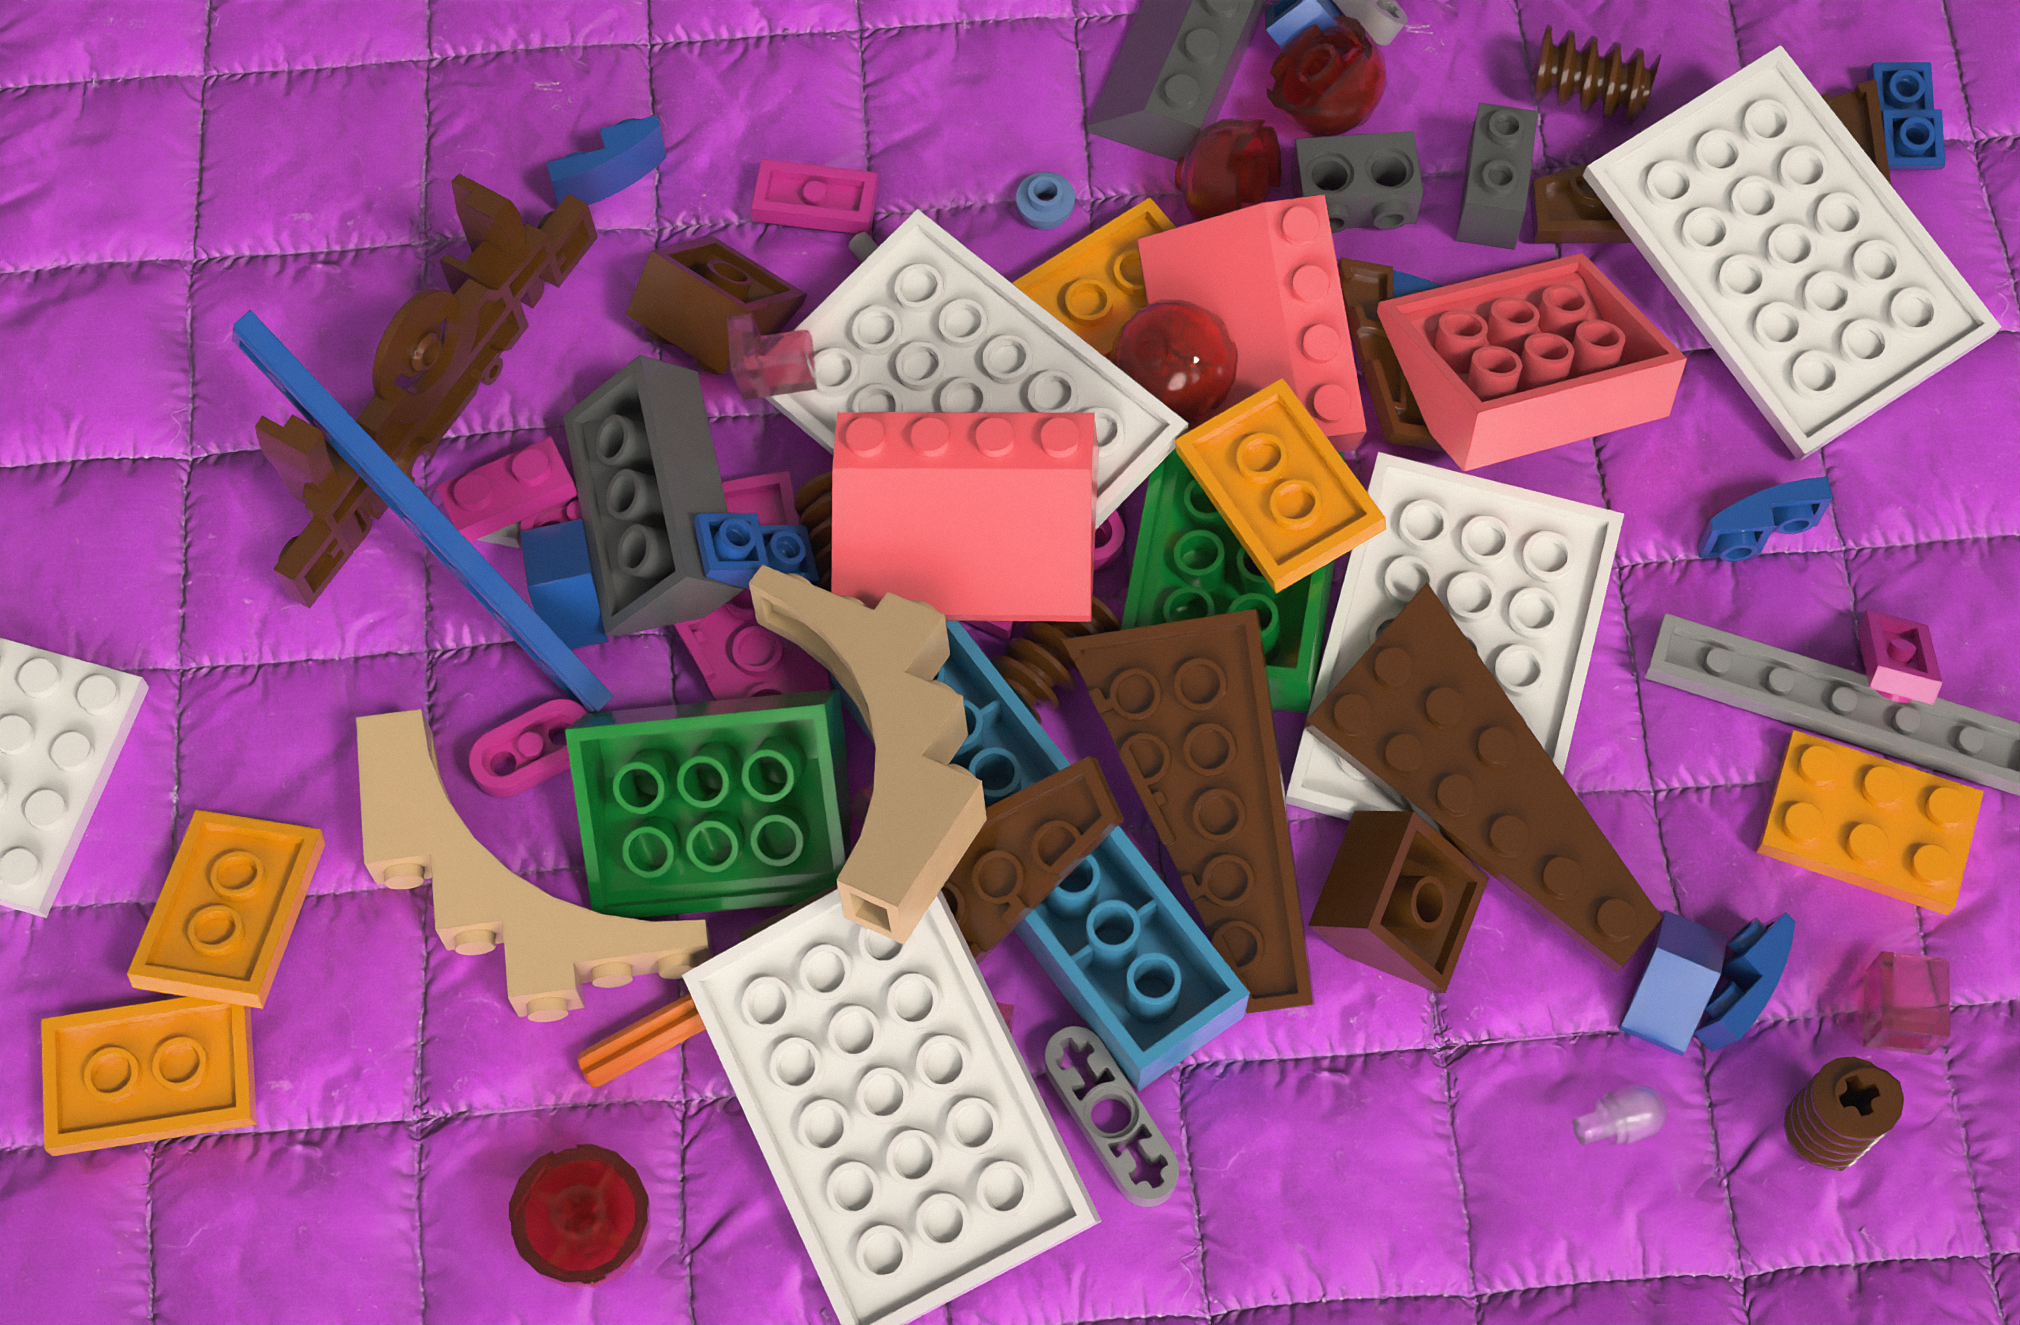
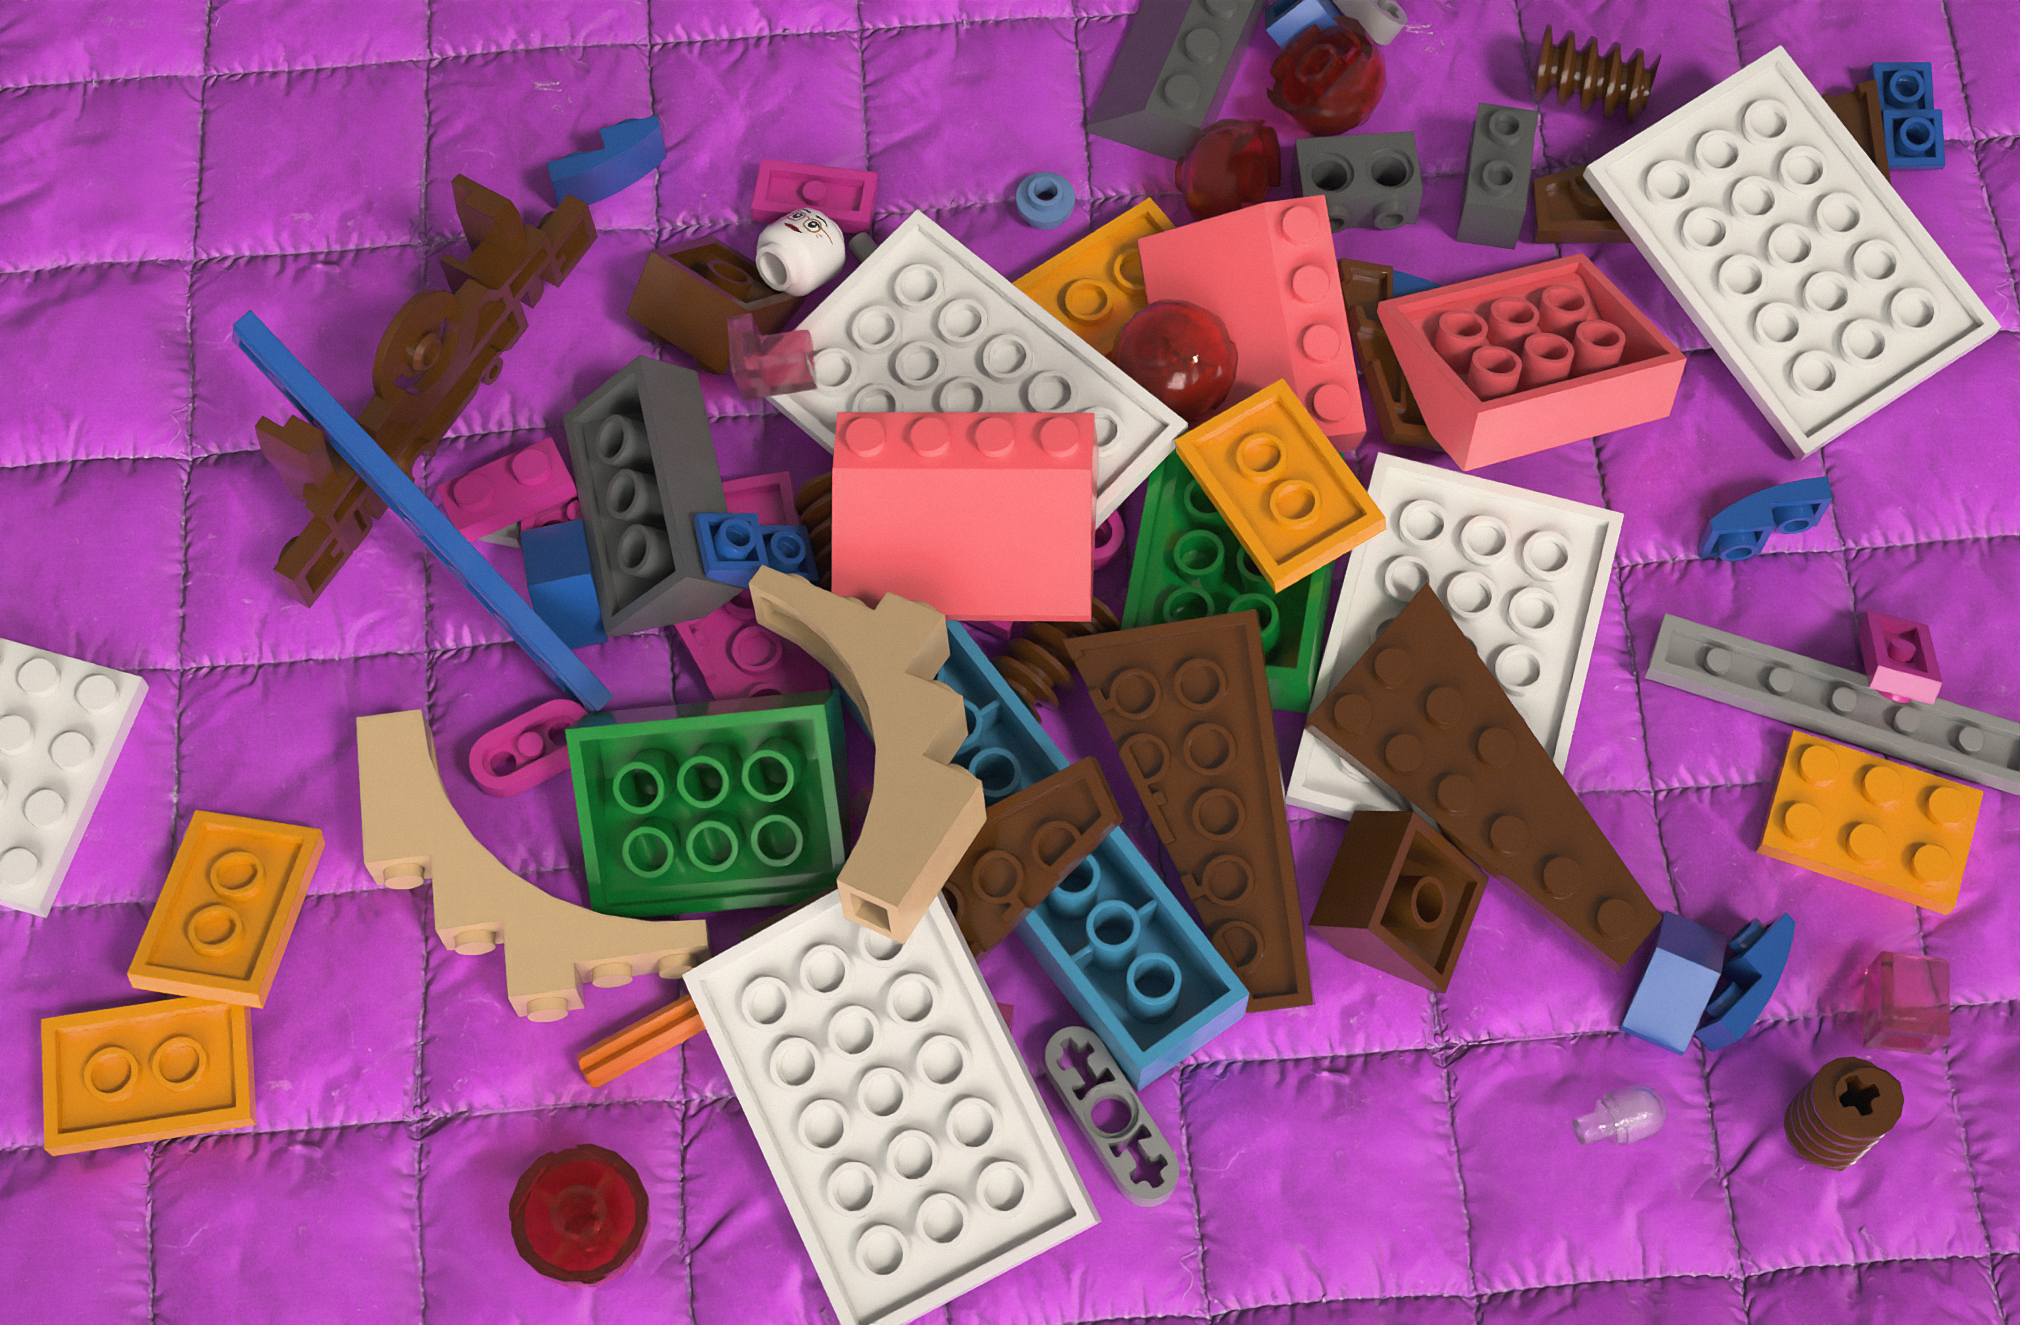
none -> white head [756,207,846,297]

